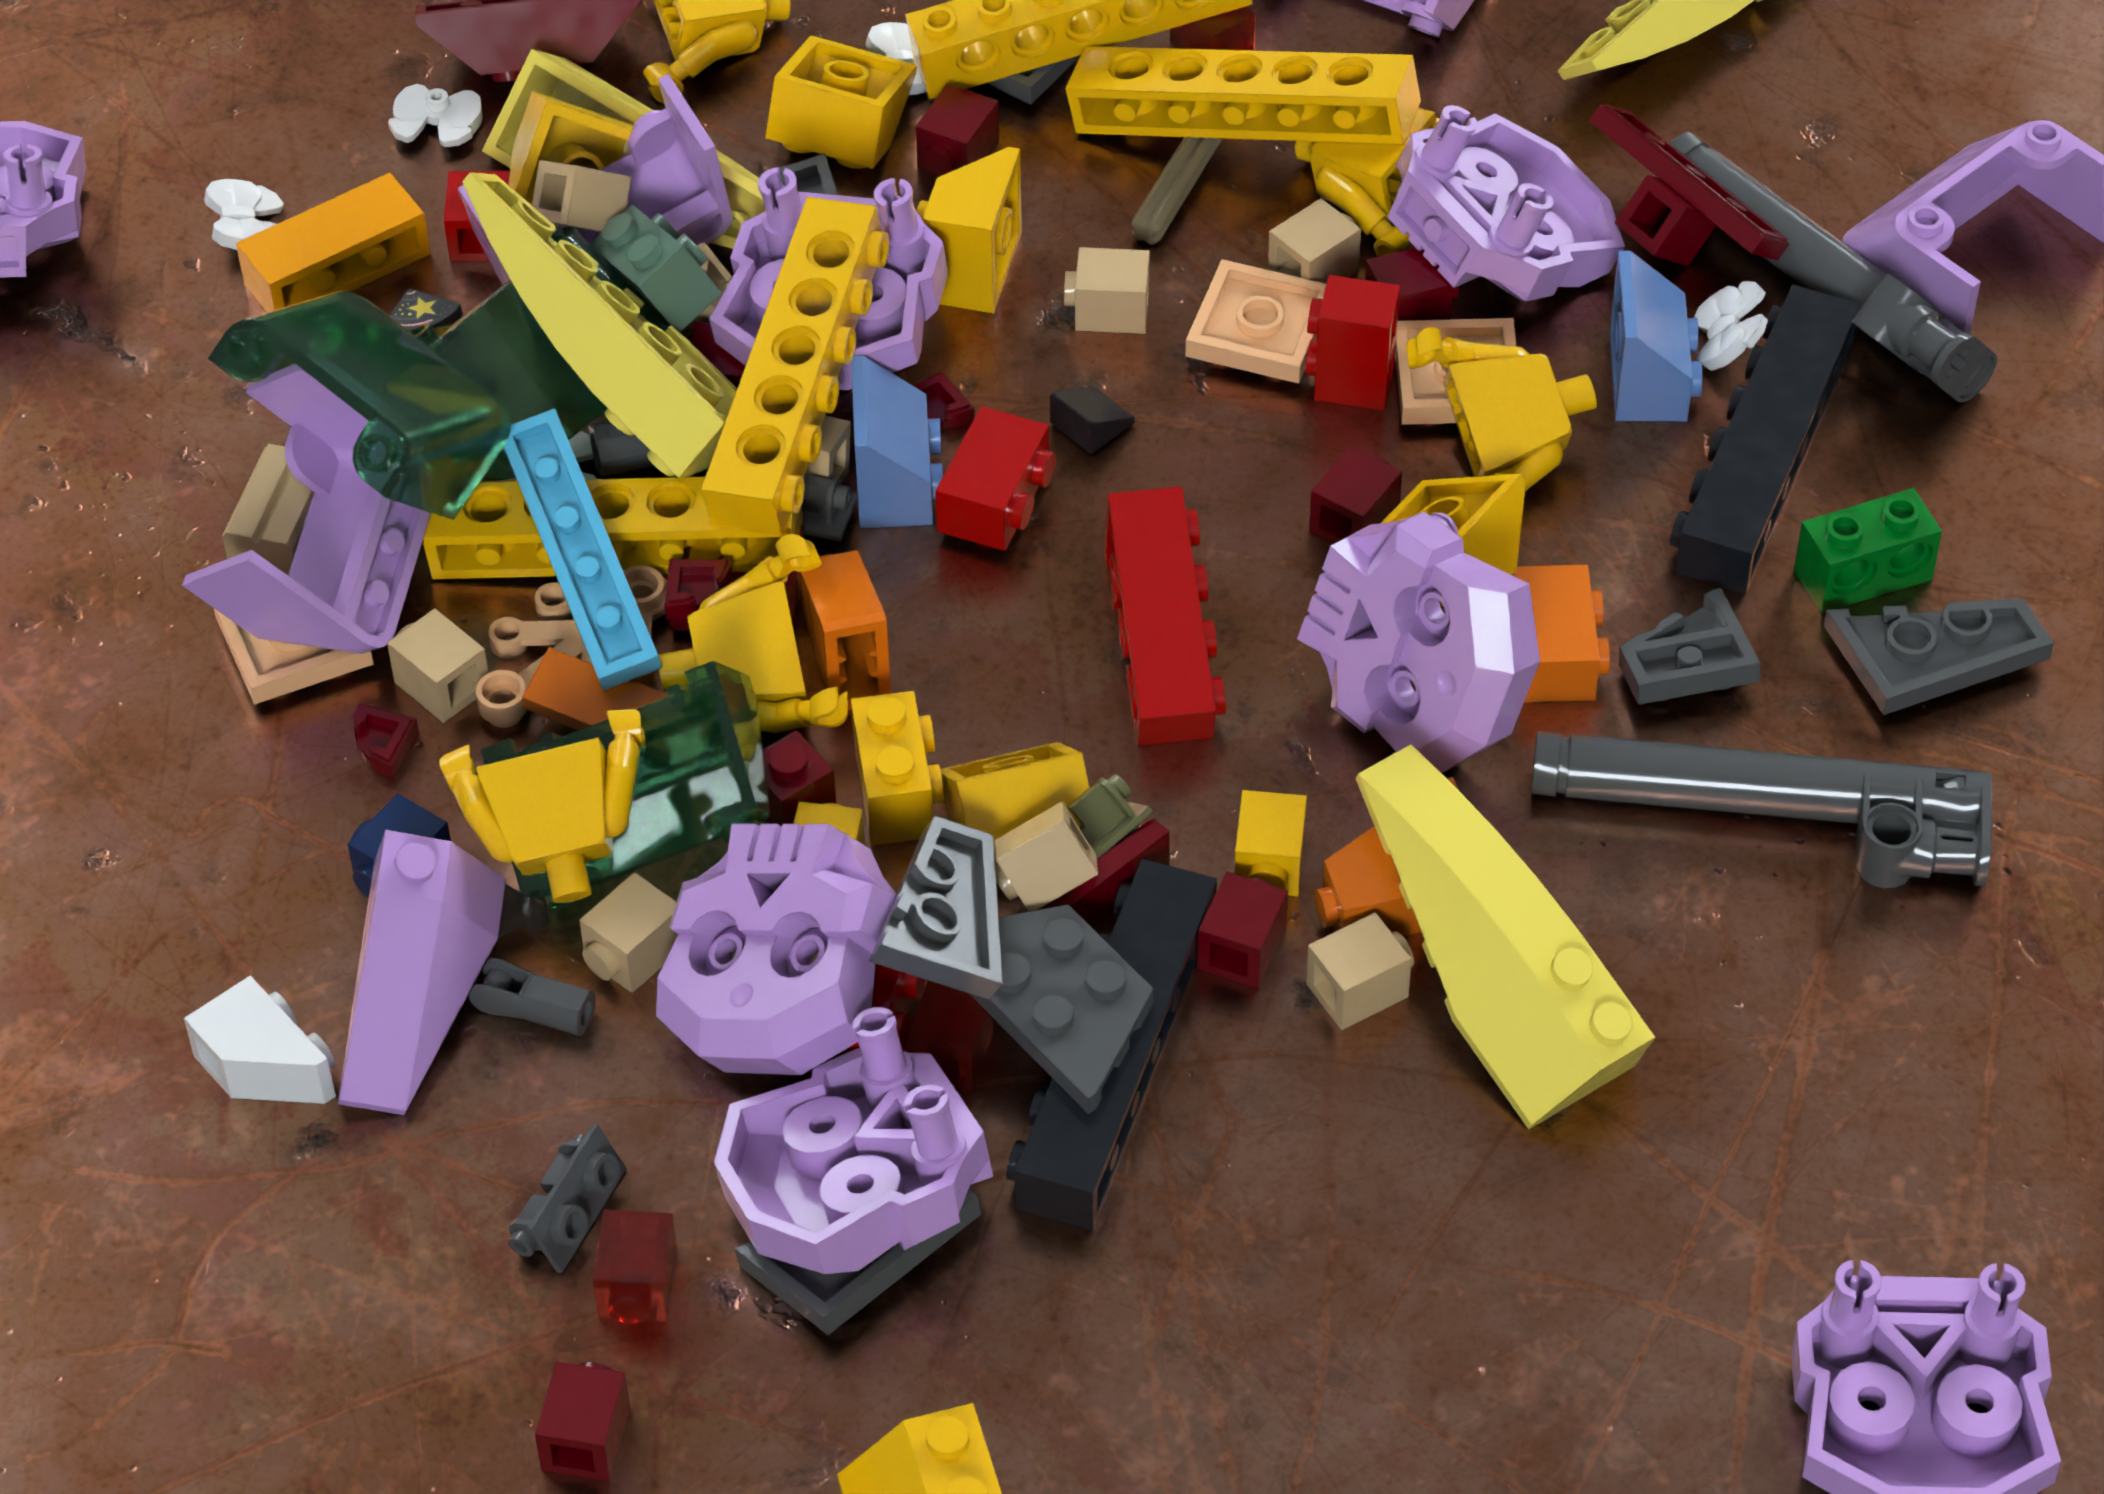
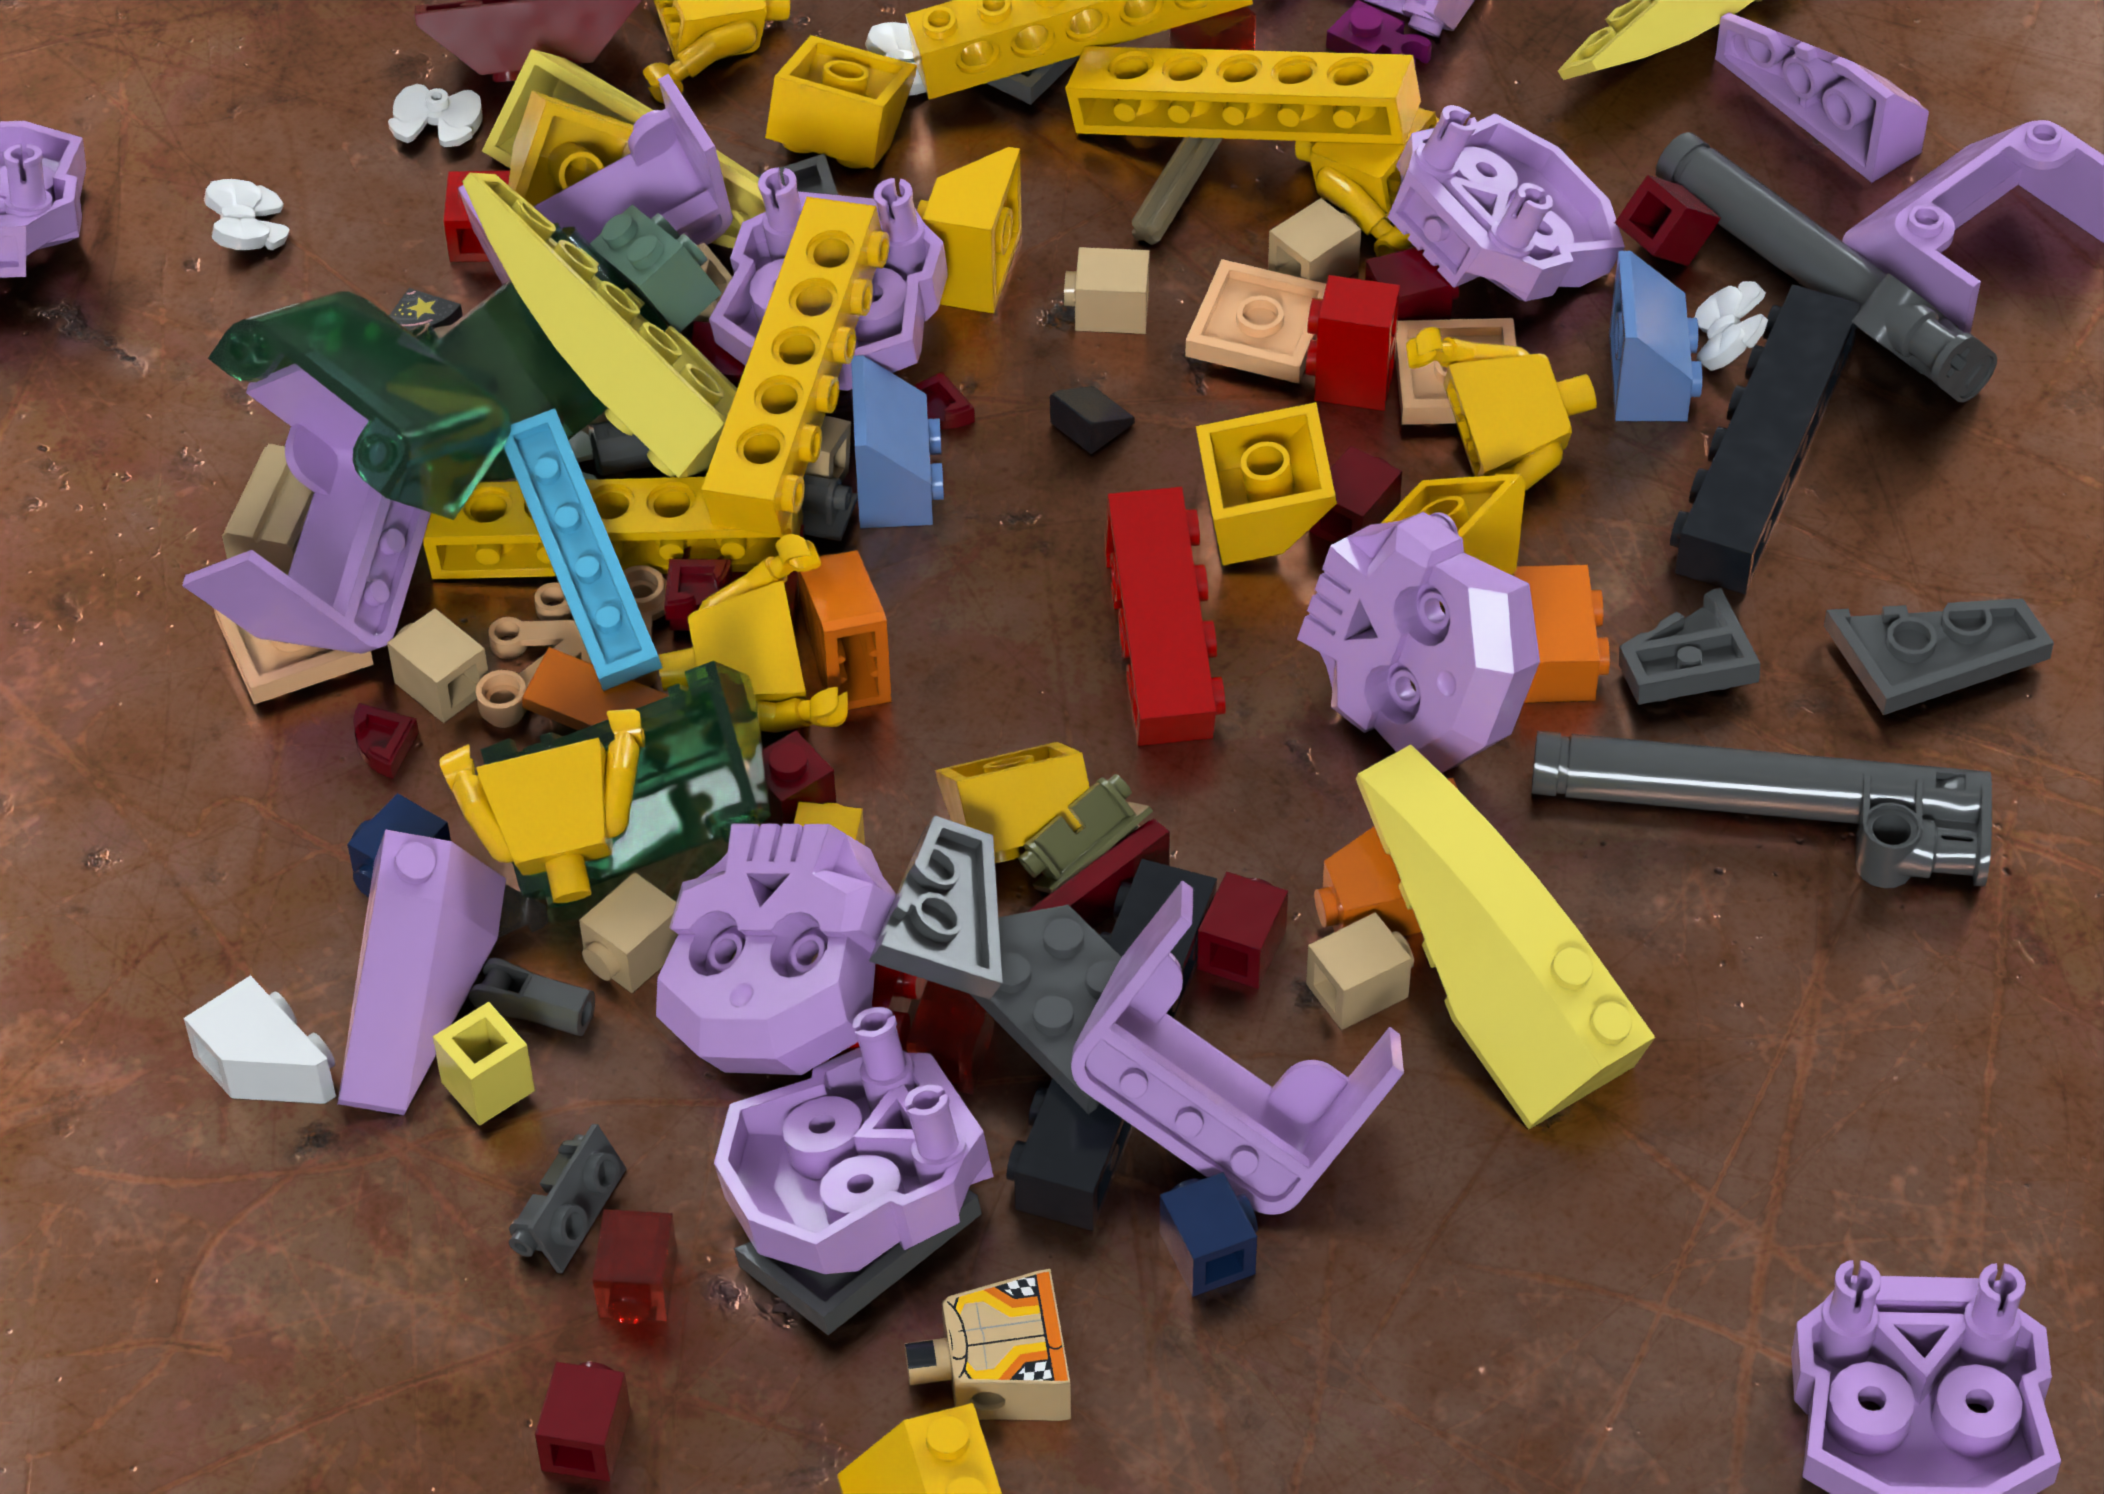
light orange brick [236,173,431,326] -> none
tan brick [532,160,631,232] -> none
yellow brick [851,691,944,846] -> none
dark red brick [915,83,999,176] -> none
red brick [935,406,1056,551] -> none
tan brick [995,801,1098,912] -> none
yellow brick [1234,790,1307,897] -> none
dark red tile [1589,104,1789,261] -> none
green brick [1794,488,1942,614] -> none
none -> light yellow brick [433,1002,535,1126]
none -> torso [904,1269,1071,1421]
none -> lavender windscreen [1071,881,1404,1215]
none -> dark blue brick [1160,1172,1258,1297]
none -> yellow slope [1196,402,1337,565]
none -> magenta plate [1326,0,1432,64]
none -> lavender wedge [1715,12,1929,183]

